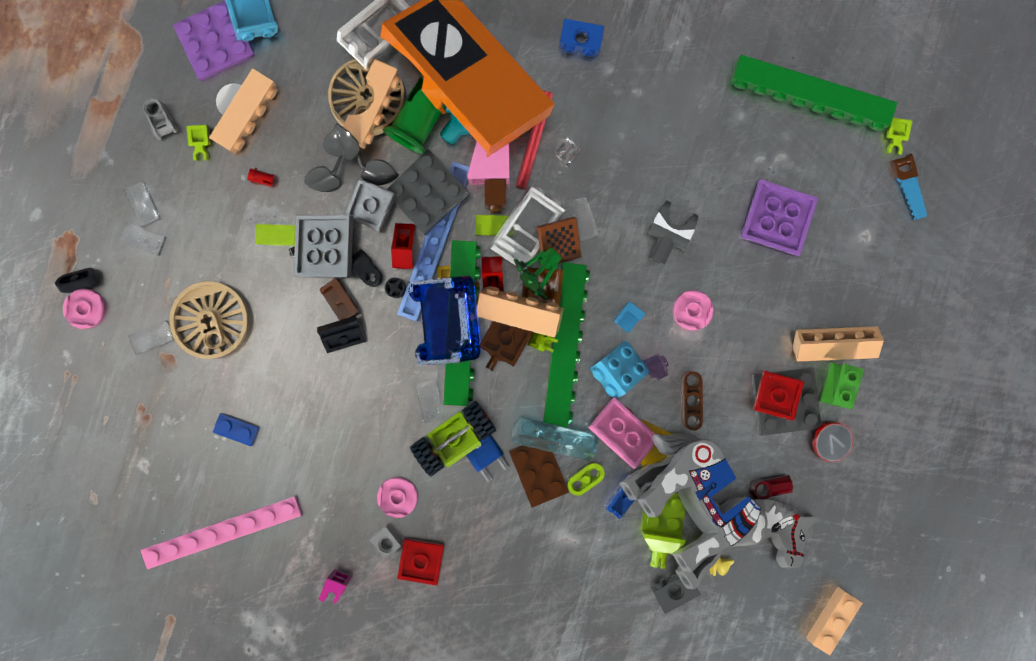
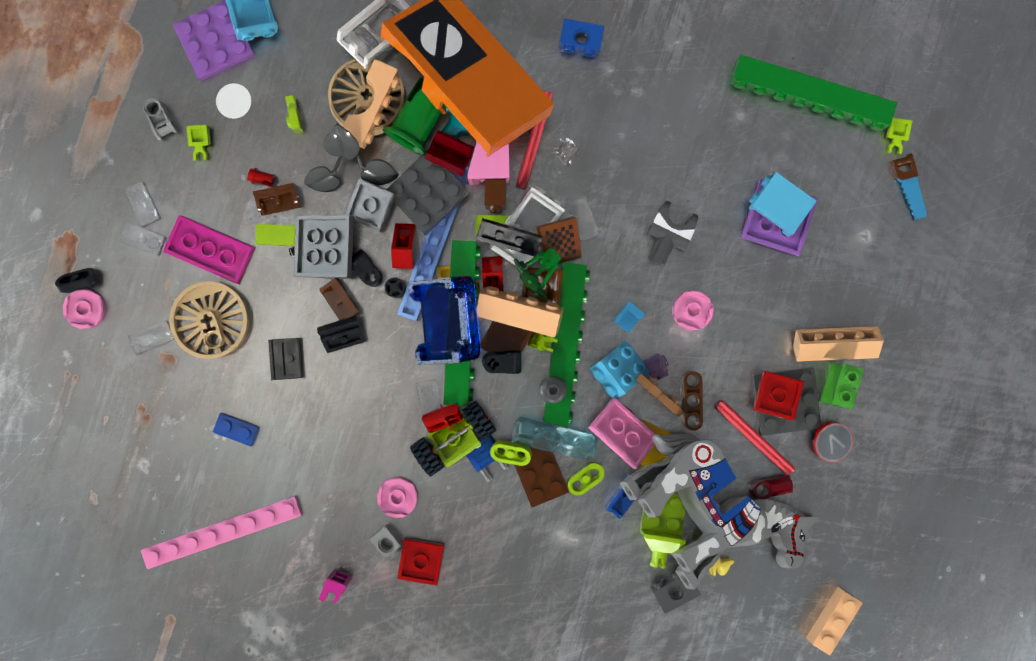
light nougat brick [209,68,278,154] -> none
none -> dark pink tile [163,215,255,284]
none -> reddish brown hinge [253,183,302,216]
none -> black plate [268,338,302,380]
none -> lime plate [285,95,304,133]
none -> red arm [422,404,463,433]
none -> dark red bracket [424,130,474,176]
none -> black plate [476,218,542,257]
none -> black piece [482,350,522,374]
none -> lime plate [490,440,532,466]
none -> dark grey head [539,376,567,404]
none -> medium nougat plate [636,374,684,417]
none -> coral axle [715,400,795,475]
none -> medium azure panel [748,172,816,237]

